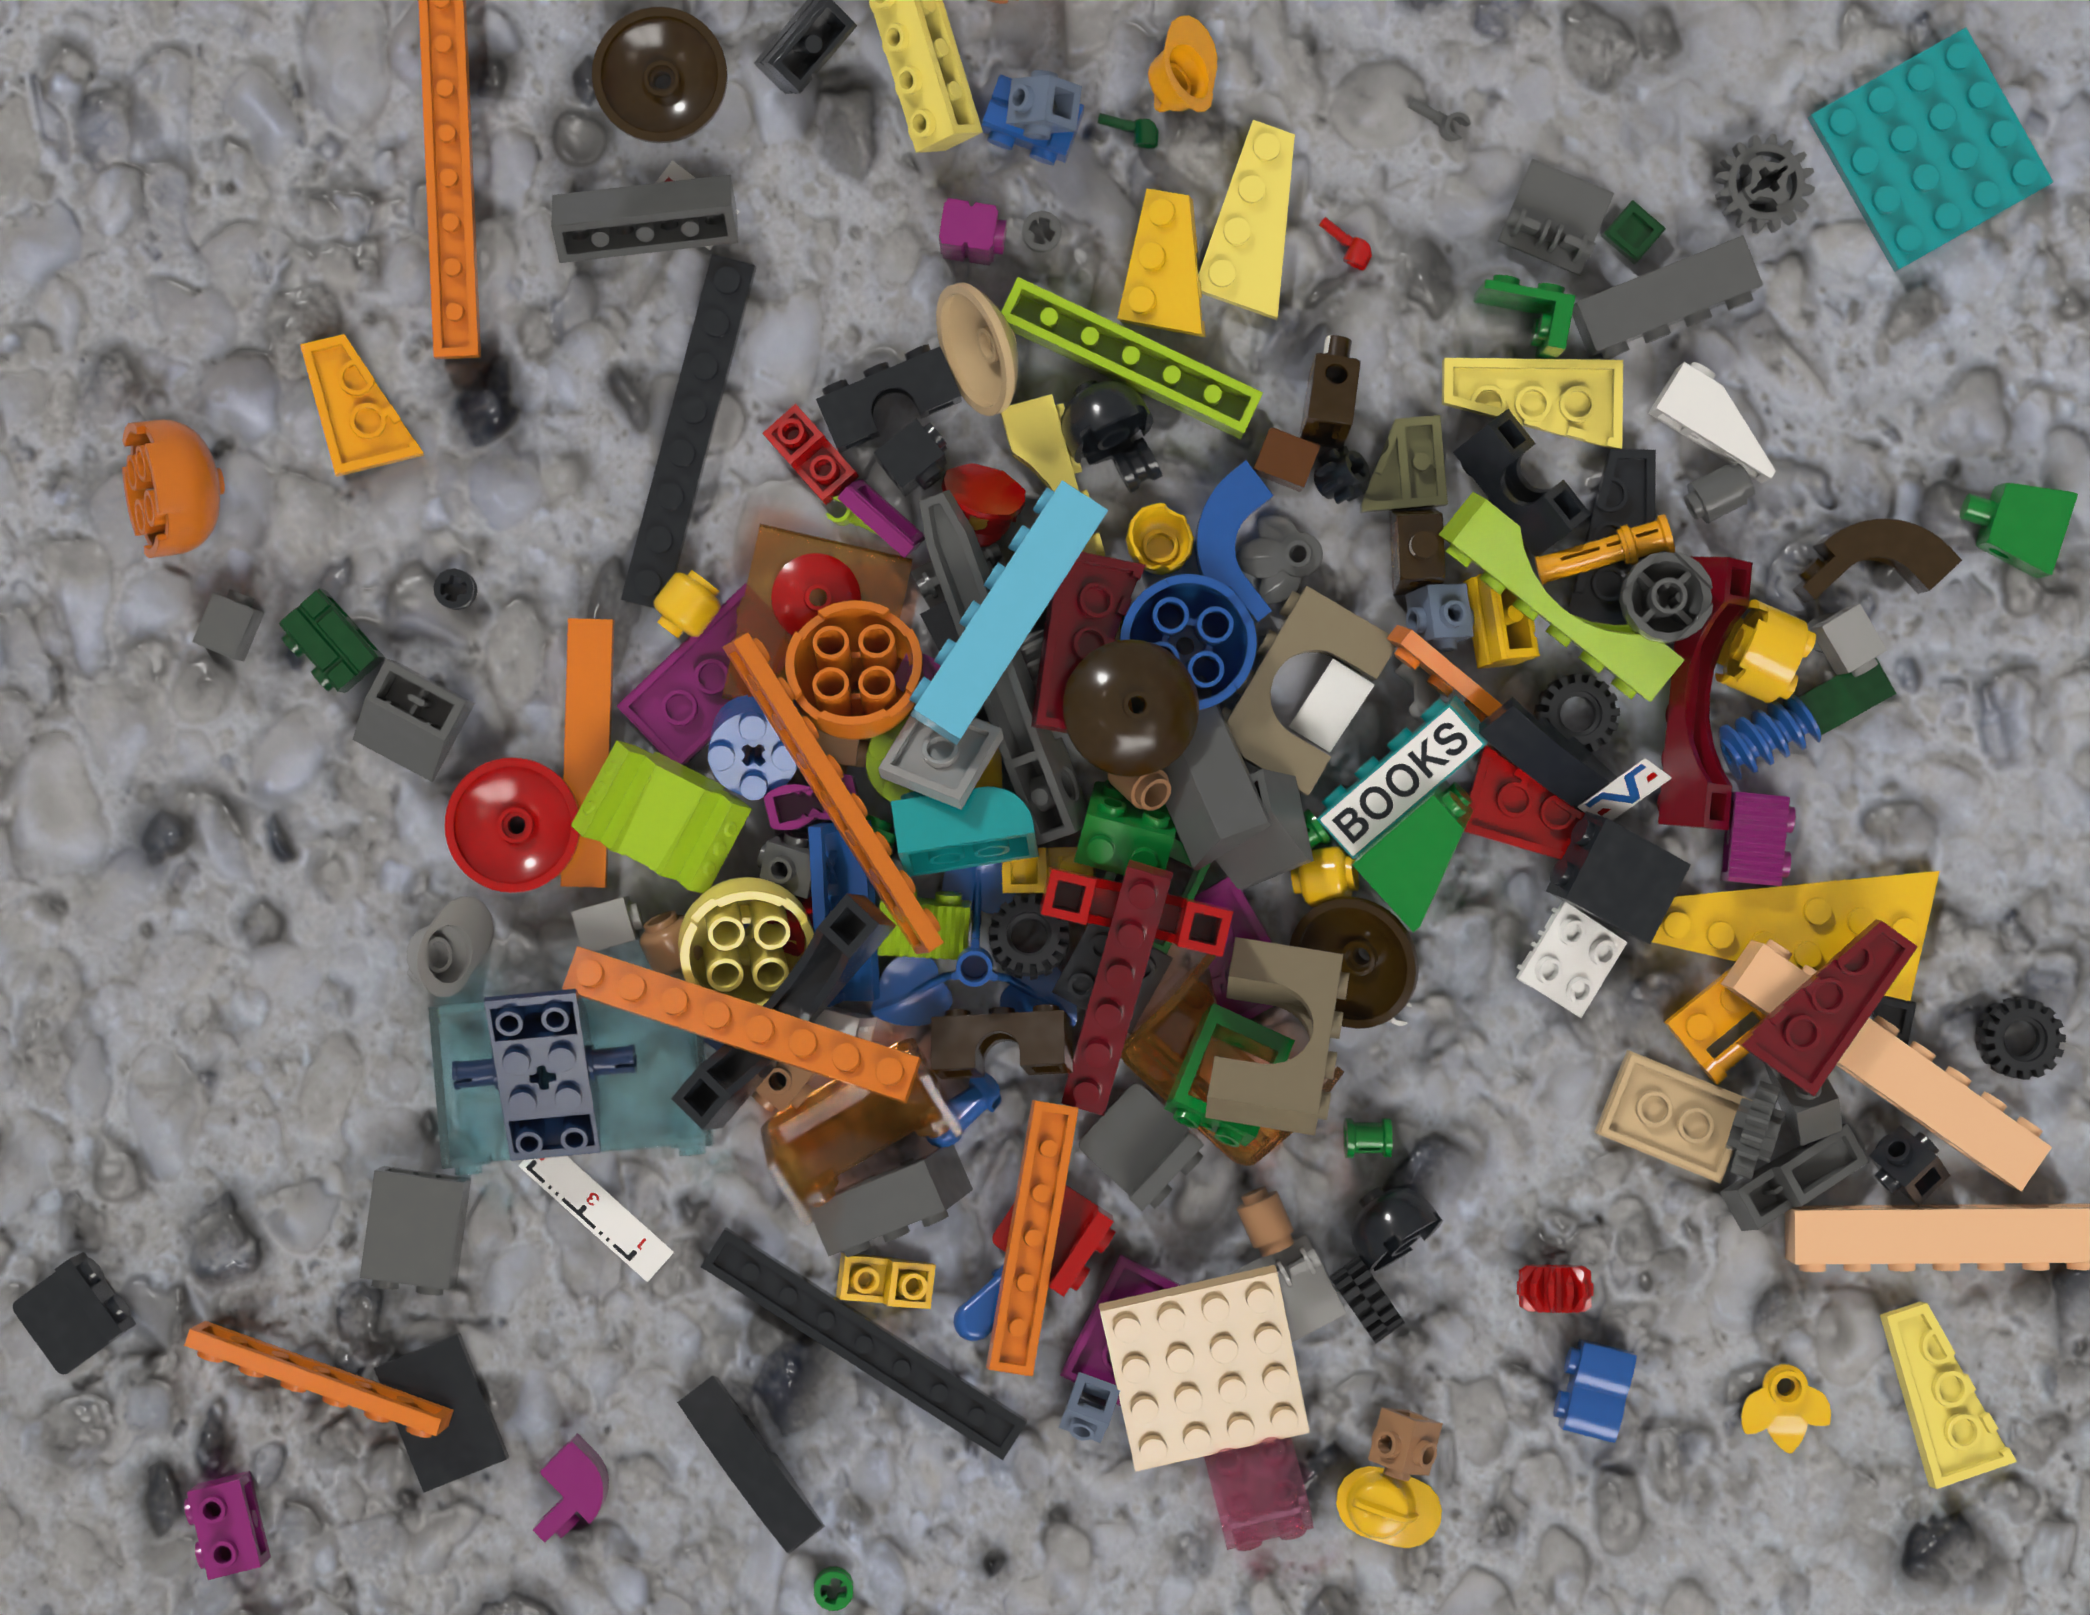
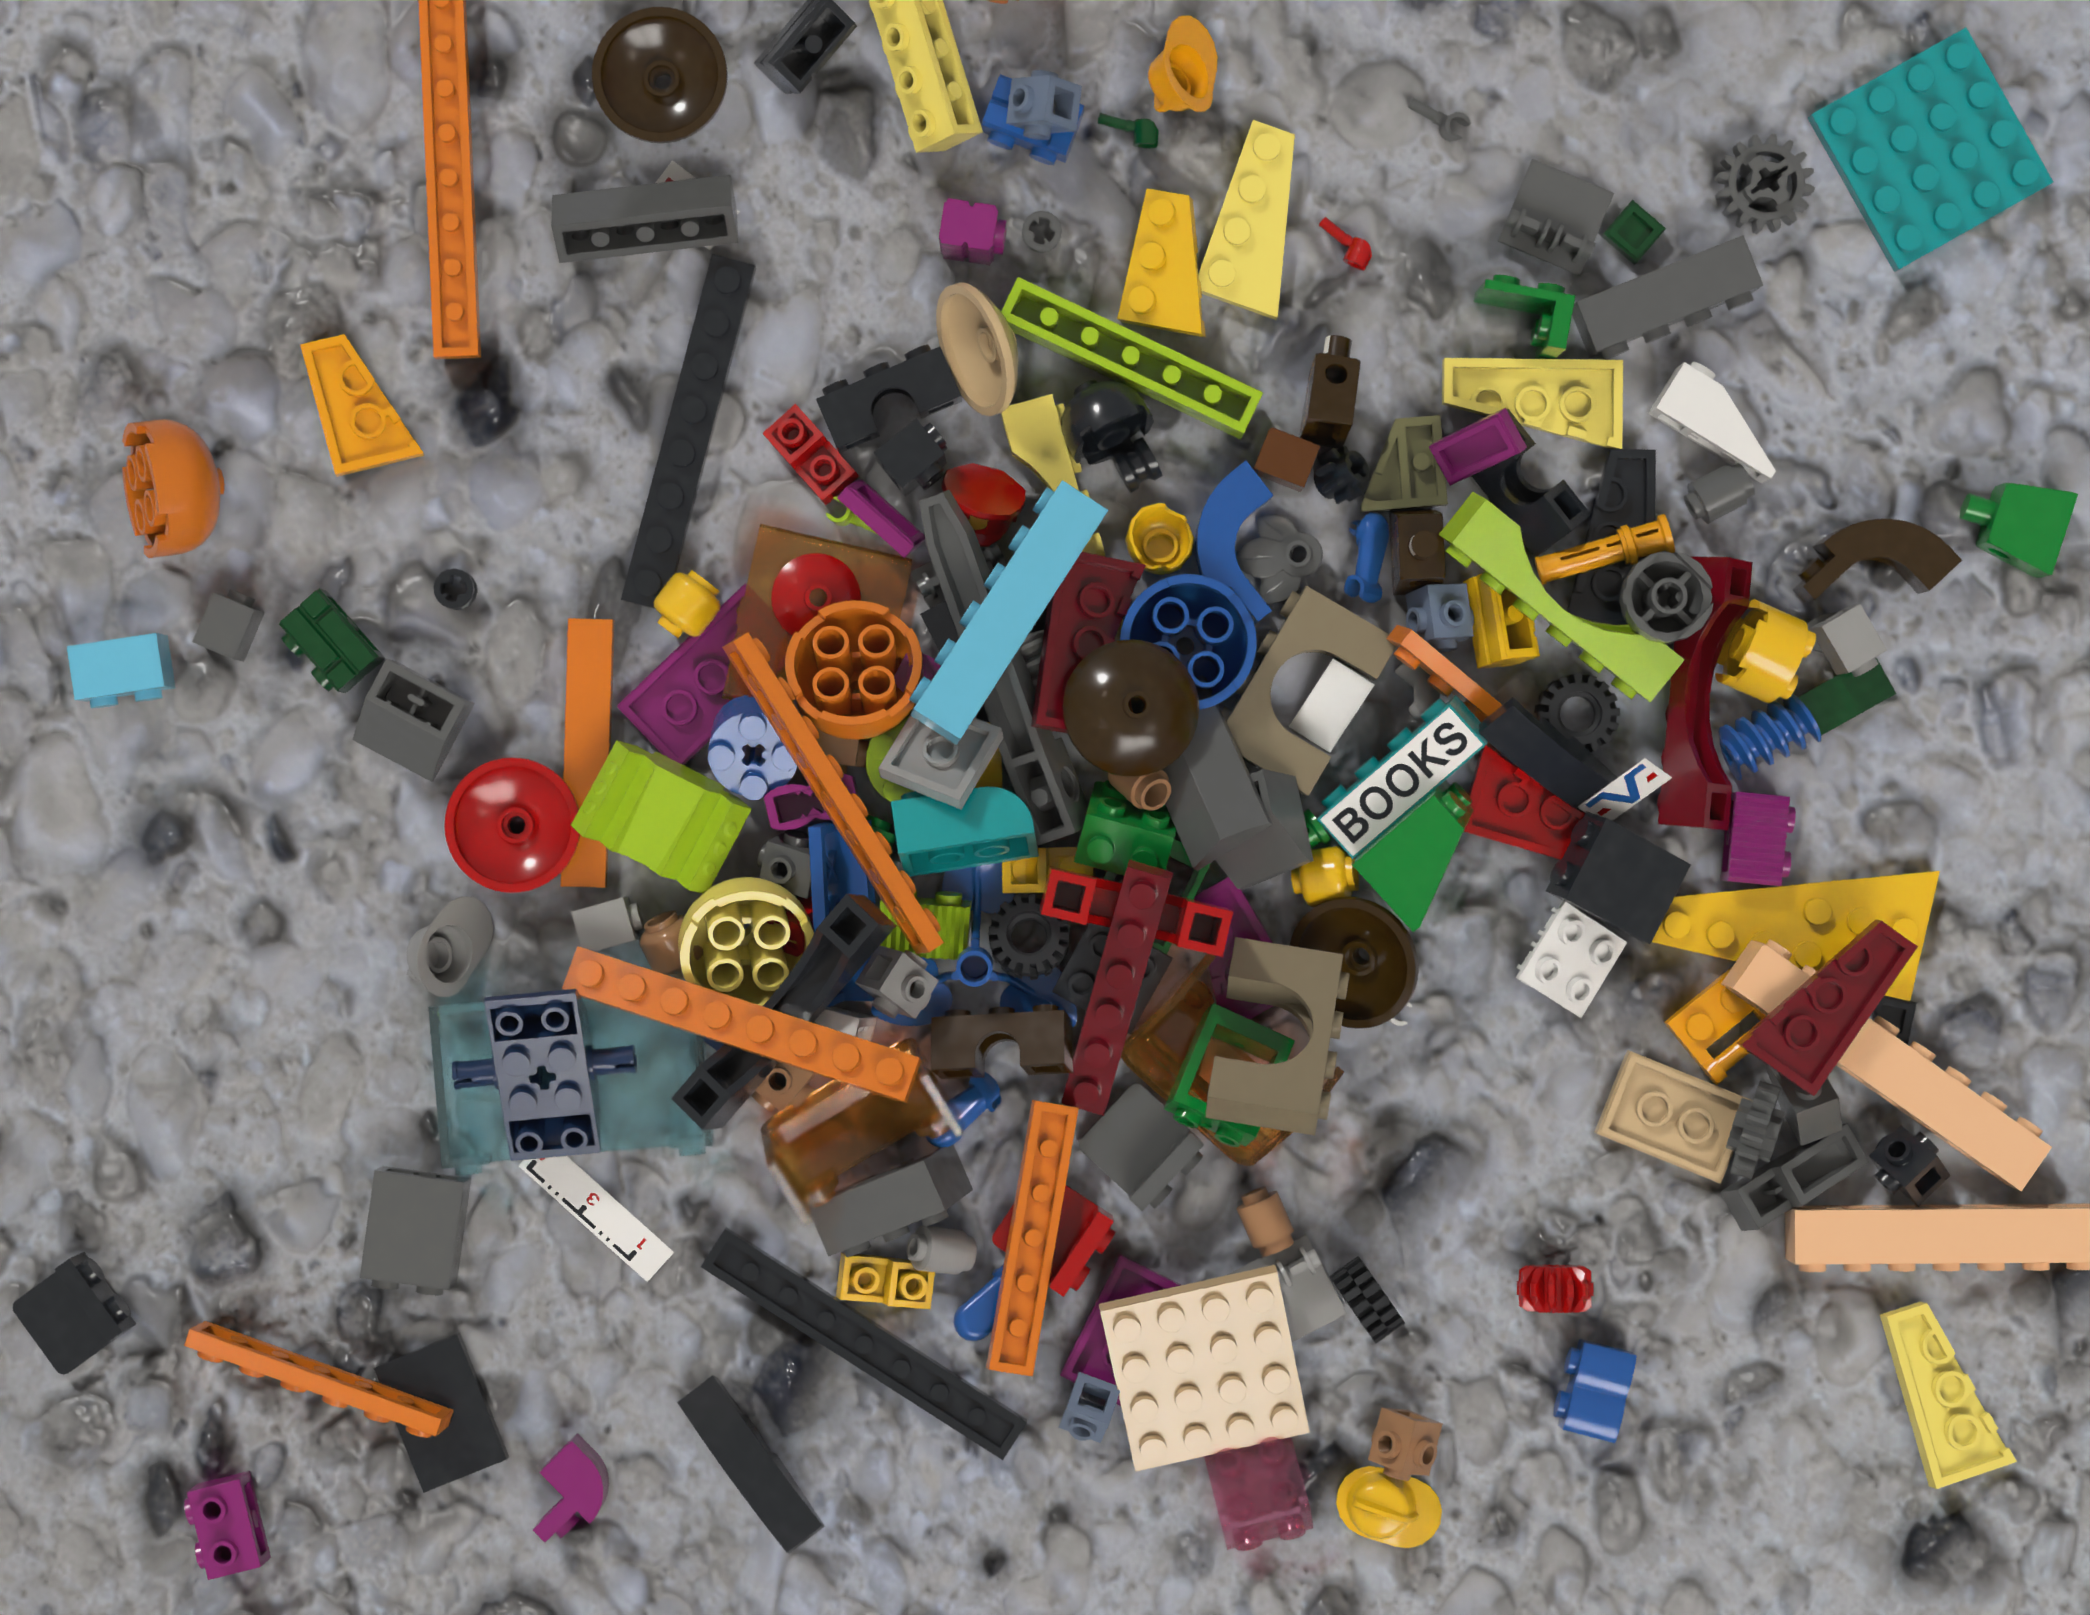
green bush [814,1566,853,1611] -> none
green bush [1343,1118,1393,1158] -> none
black cylinder [1351,1187,1443,1272] -> none
yellow plate [1741,1364,1831,1454] -> none
black tyre [1975,997,2066,1080] -> none
none -> medium azure brick [67,633,176,708]
none -> light grey brick [855,946,939,1019]
none -> light grey brick [907,1225,977,1275]
none -> blue piece [1344,512,1390,603]
none -> magenta tile [1429,408,1527,486]

